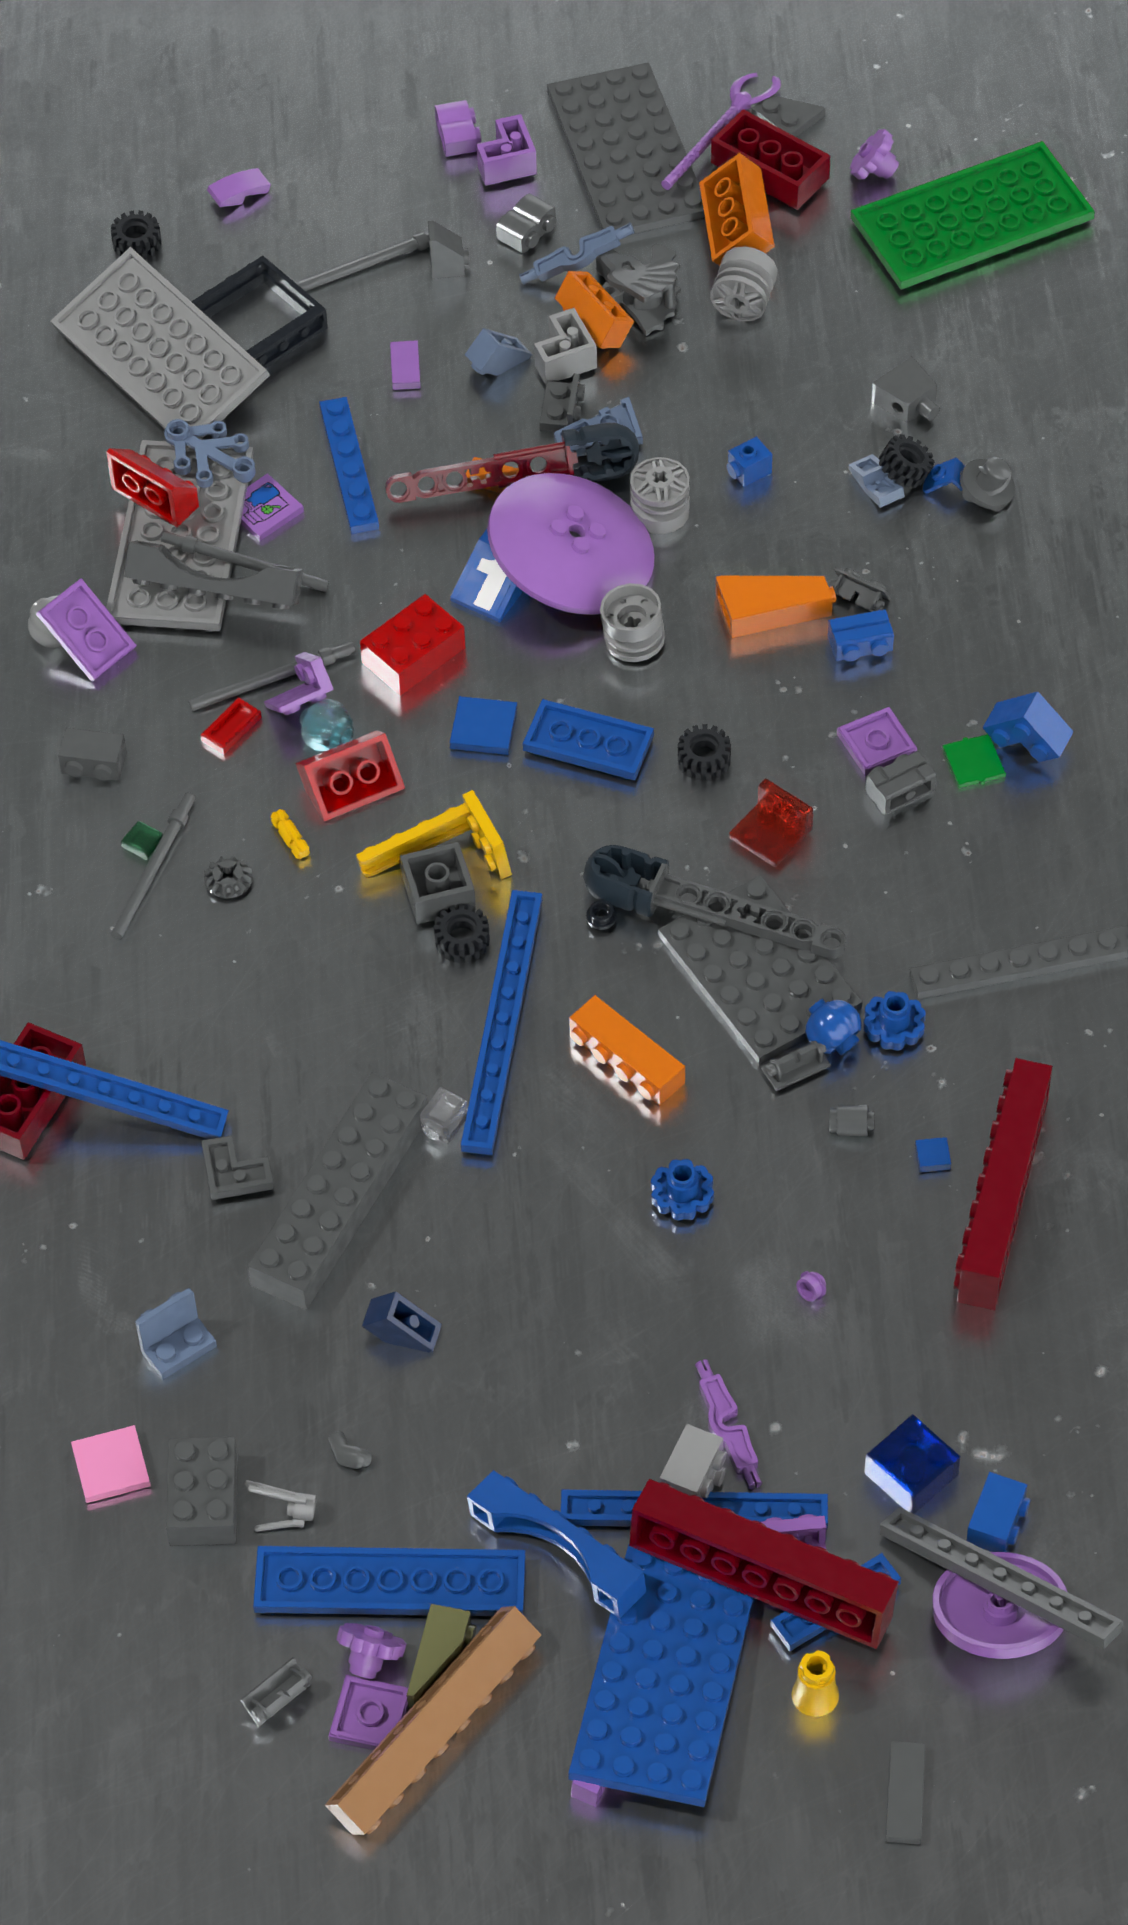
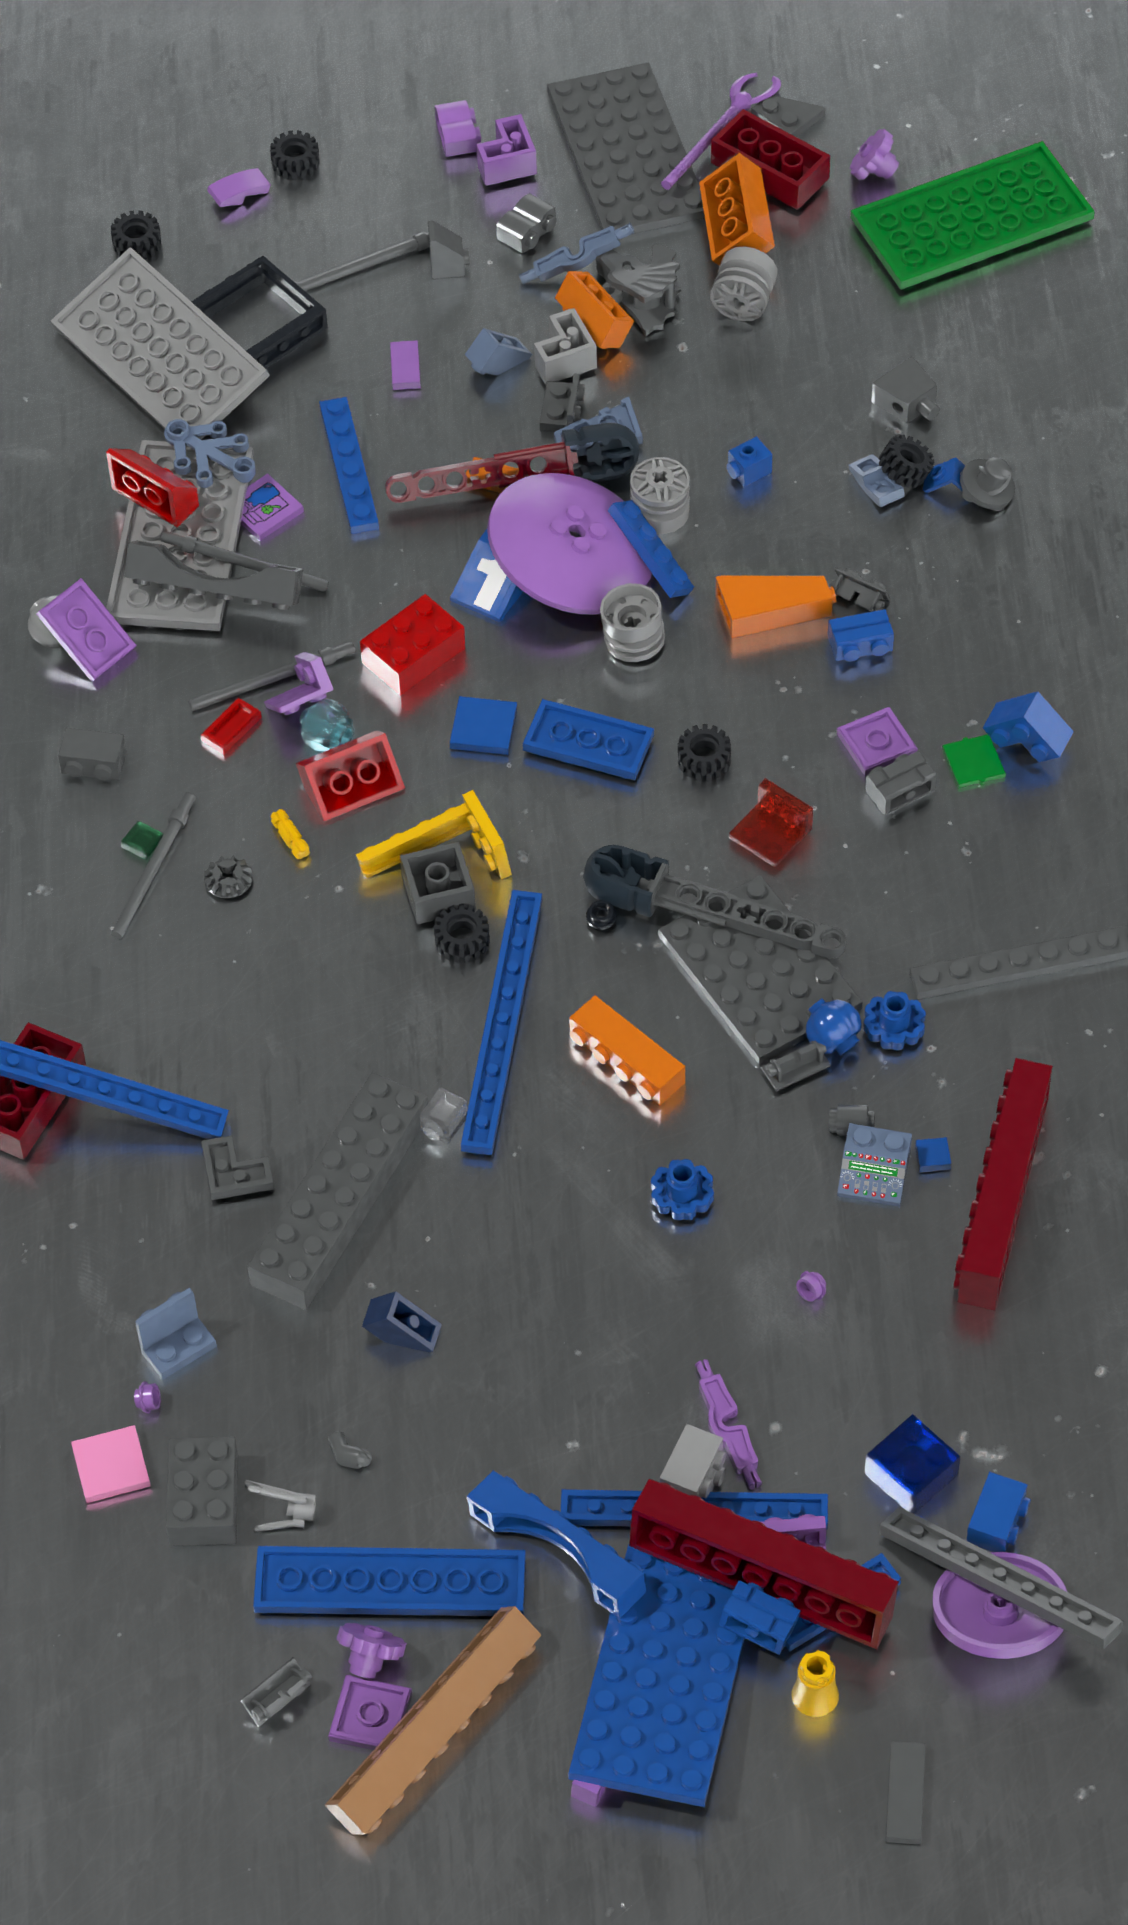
olive slope [407,1604,476,1710] -> none
none -> medium lavender plate [134,1381,161,1414]
none -> black tyre [270,130,320,180]
none -> blue plate [607,500,694,598]
none -> blue brick [718,1580,801,1655]
none -> sand blue slope [837,1123,912,1207]

